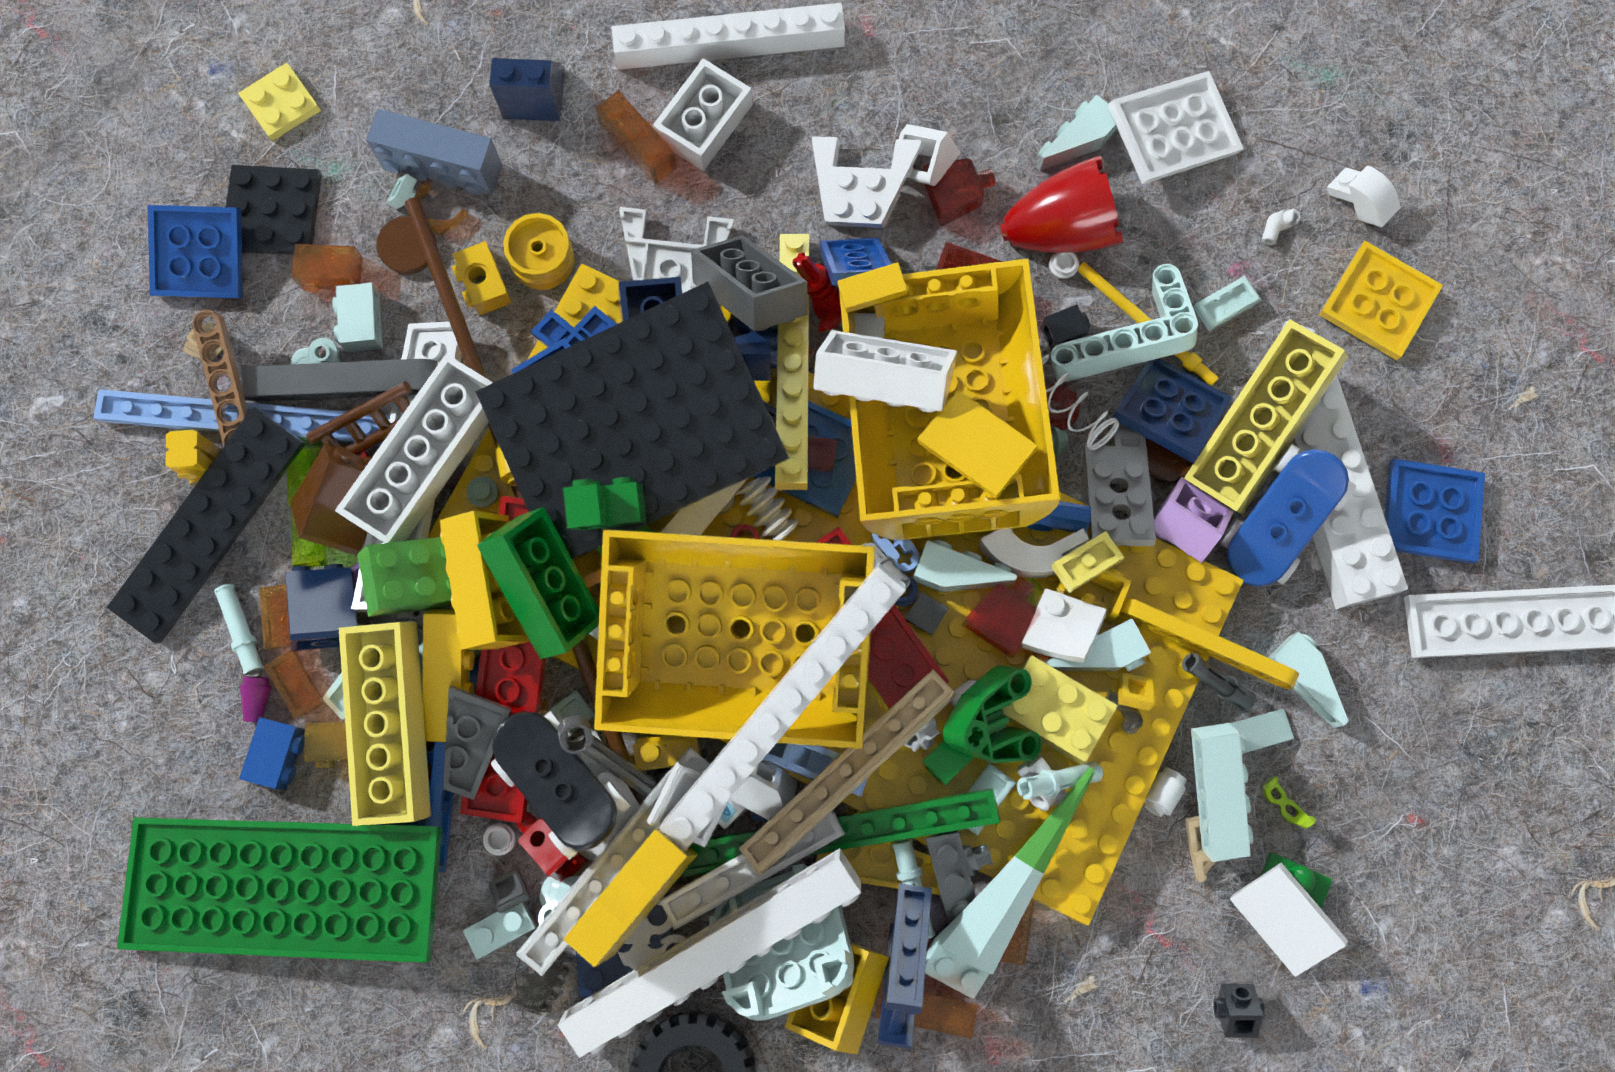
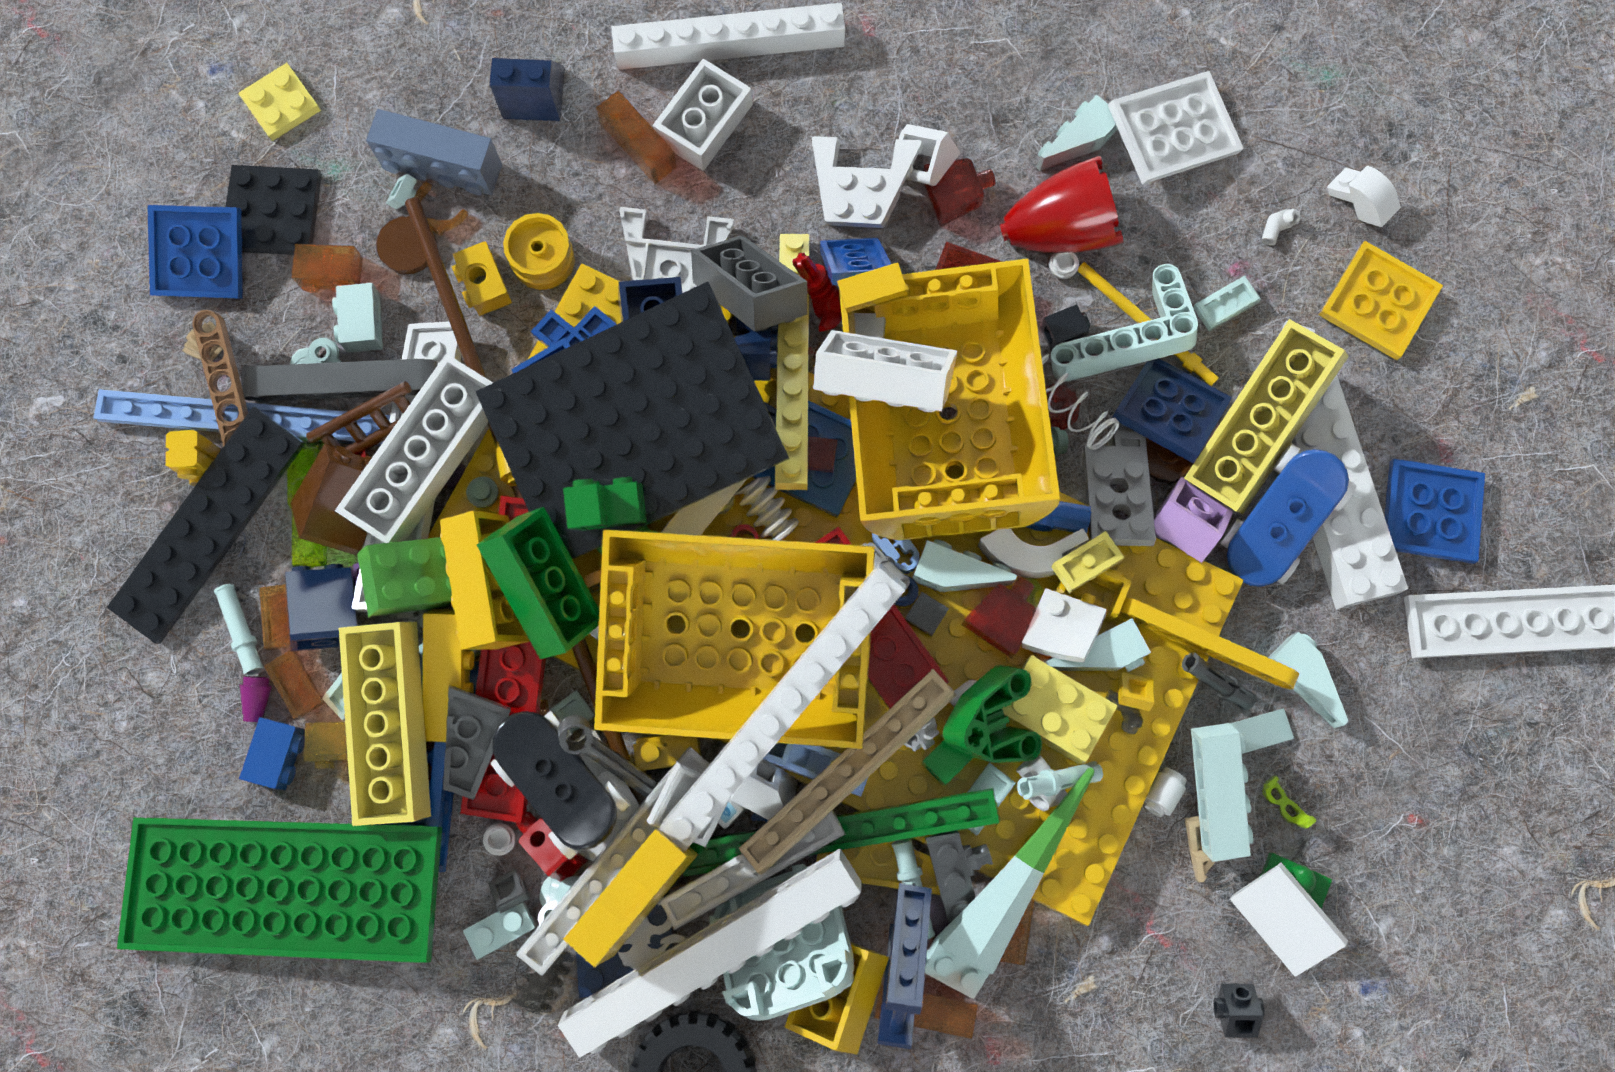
yellow tile [917,390,1037,499] -> none

